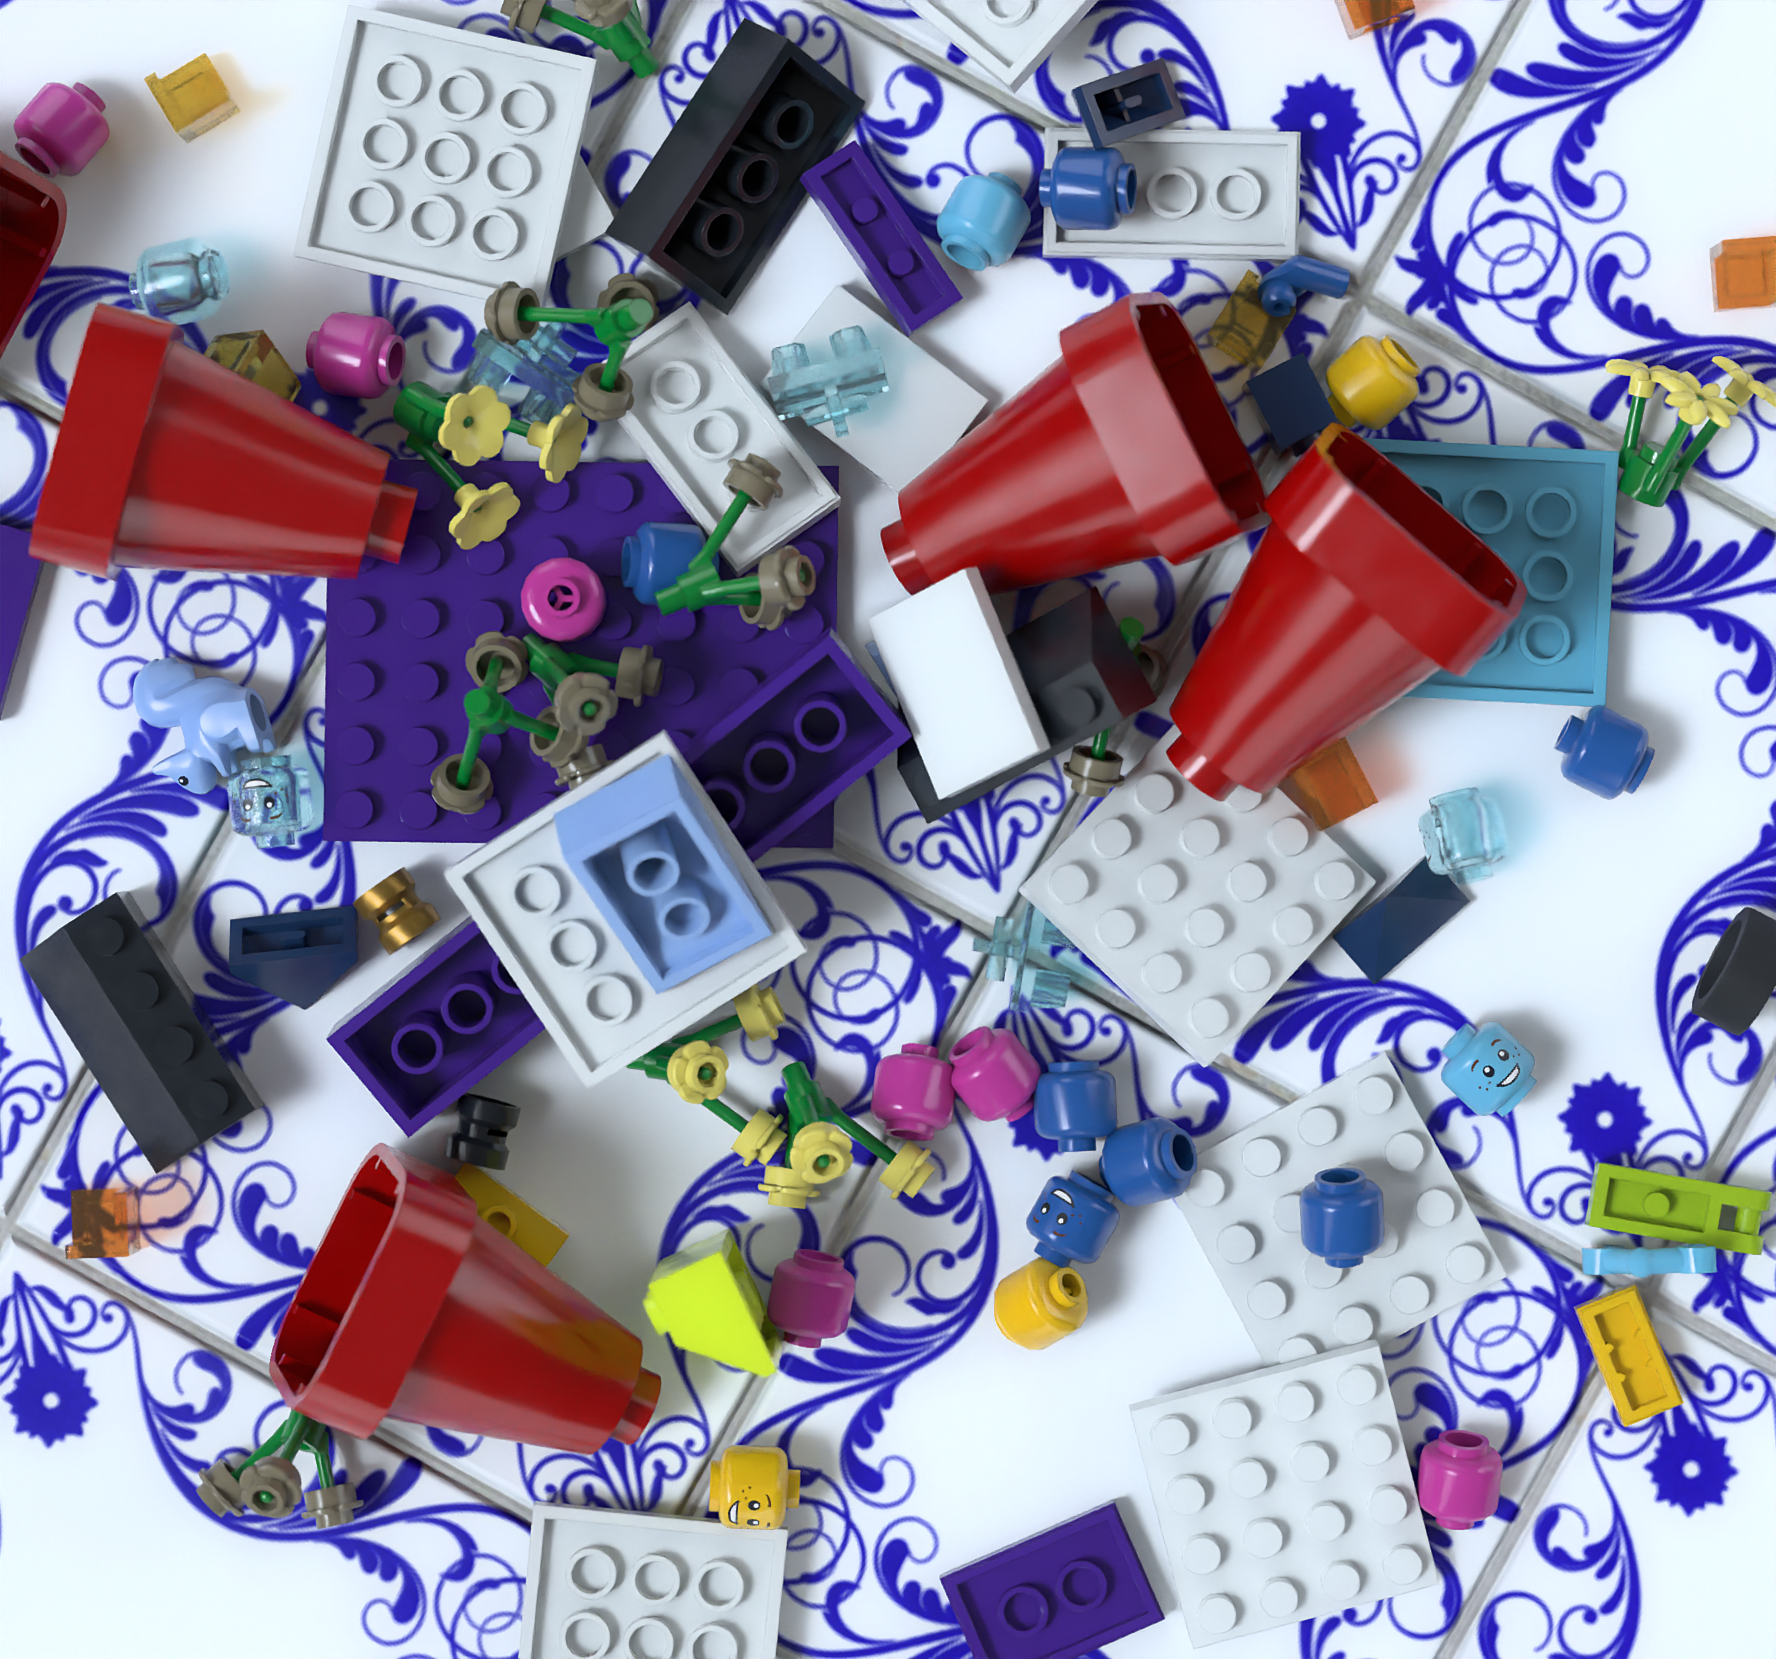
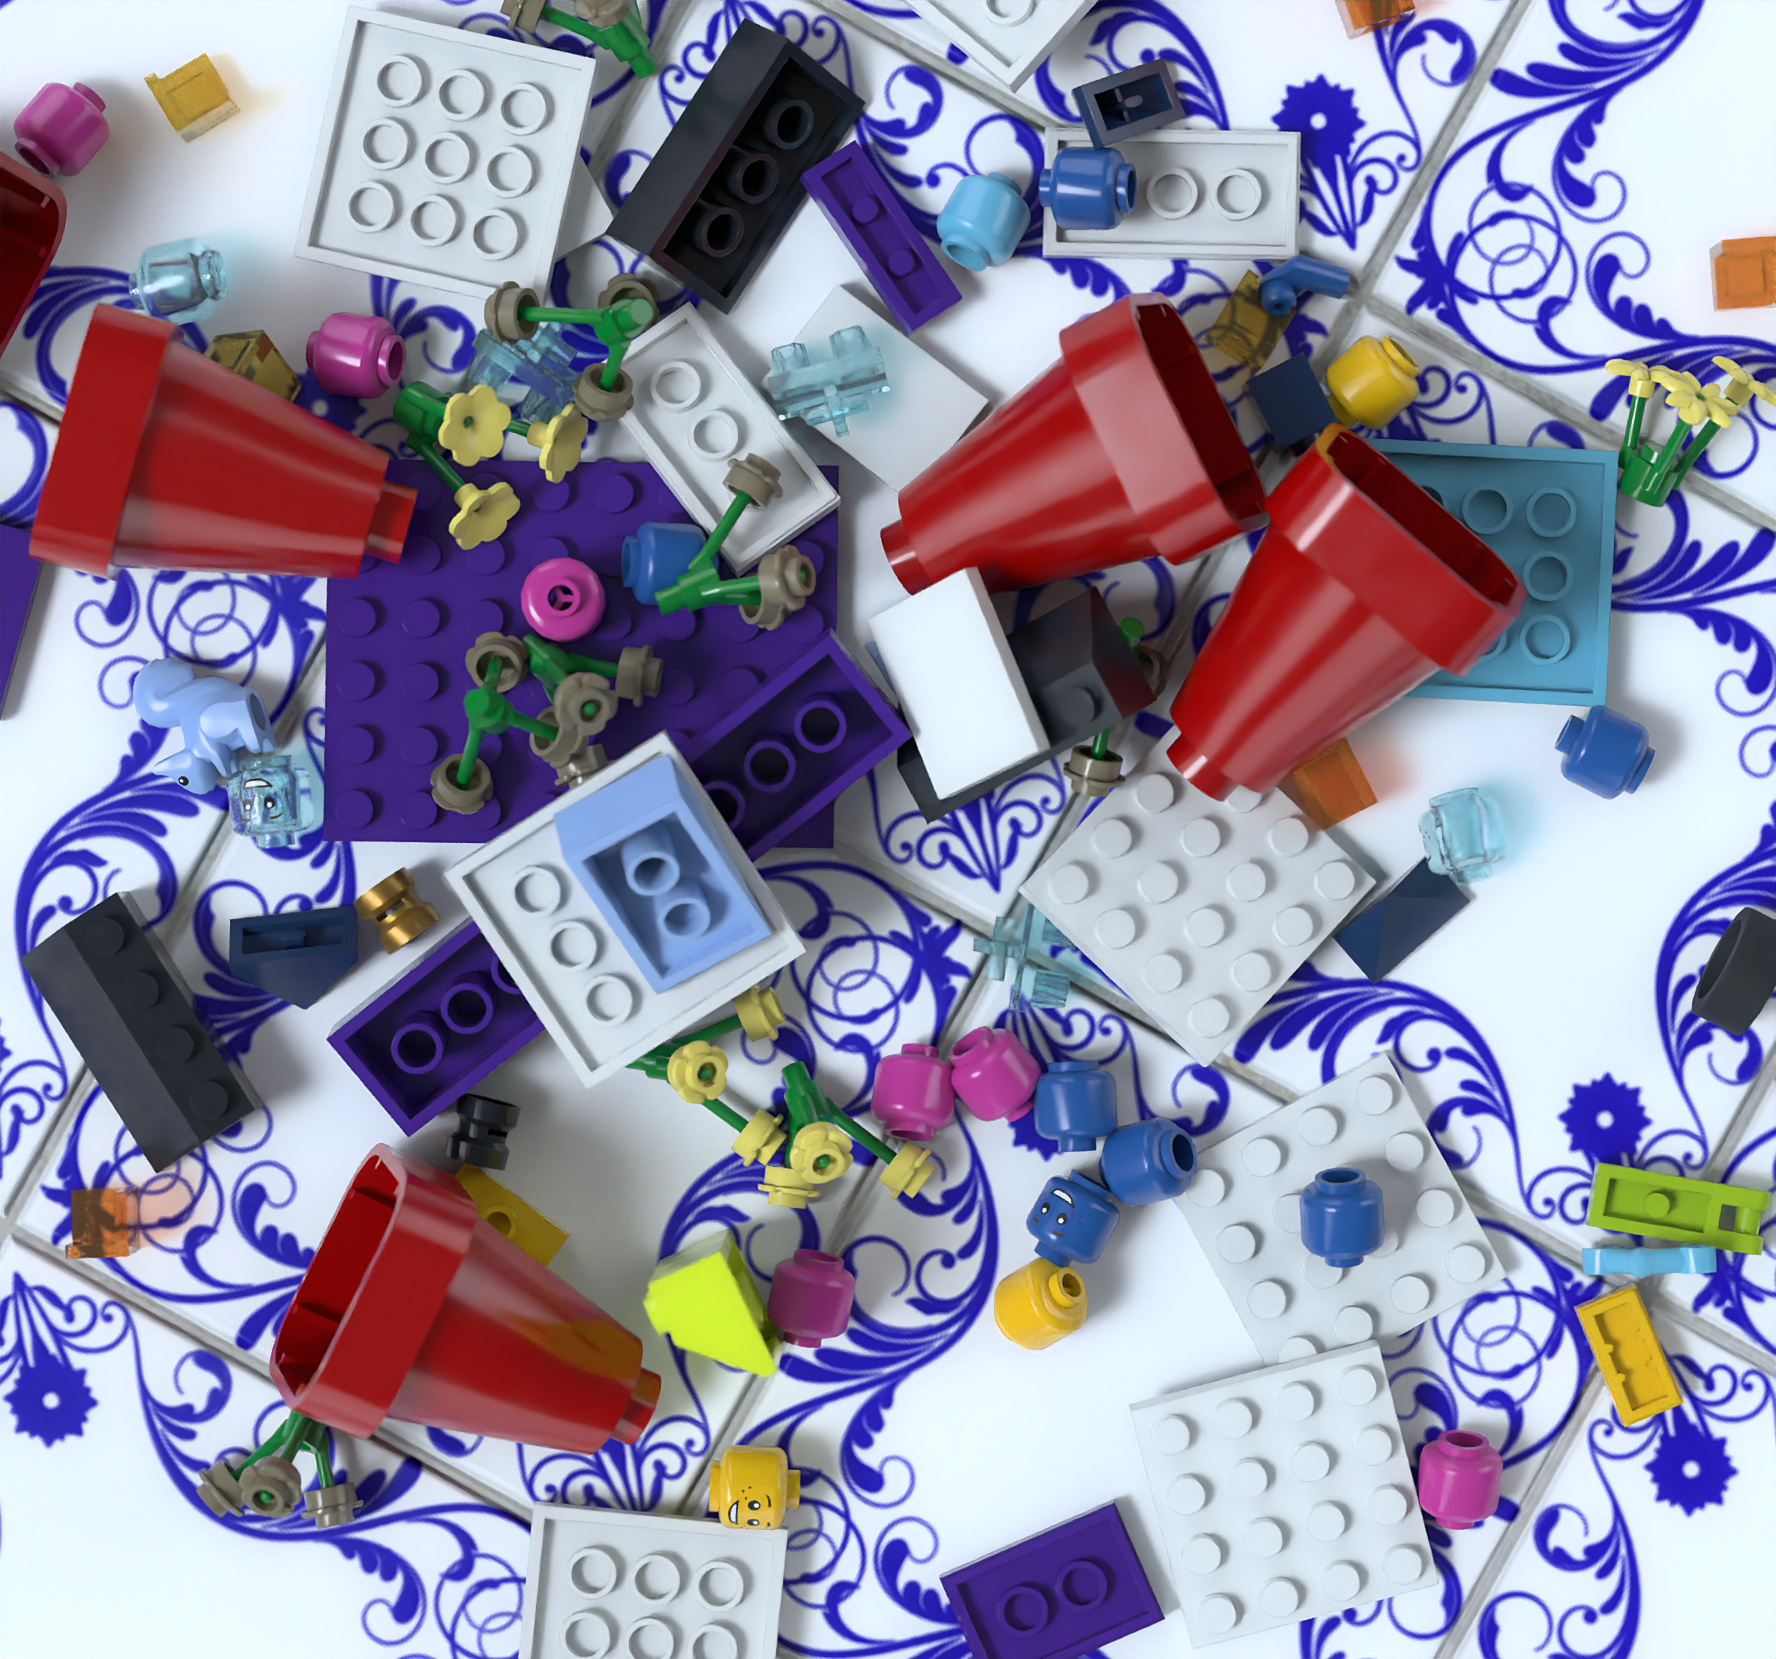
medium azure head [1441,1022,1537,1117] -> none

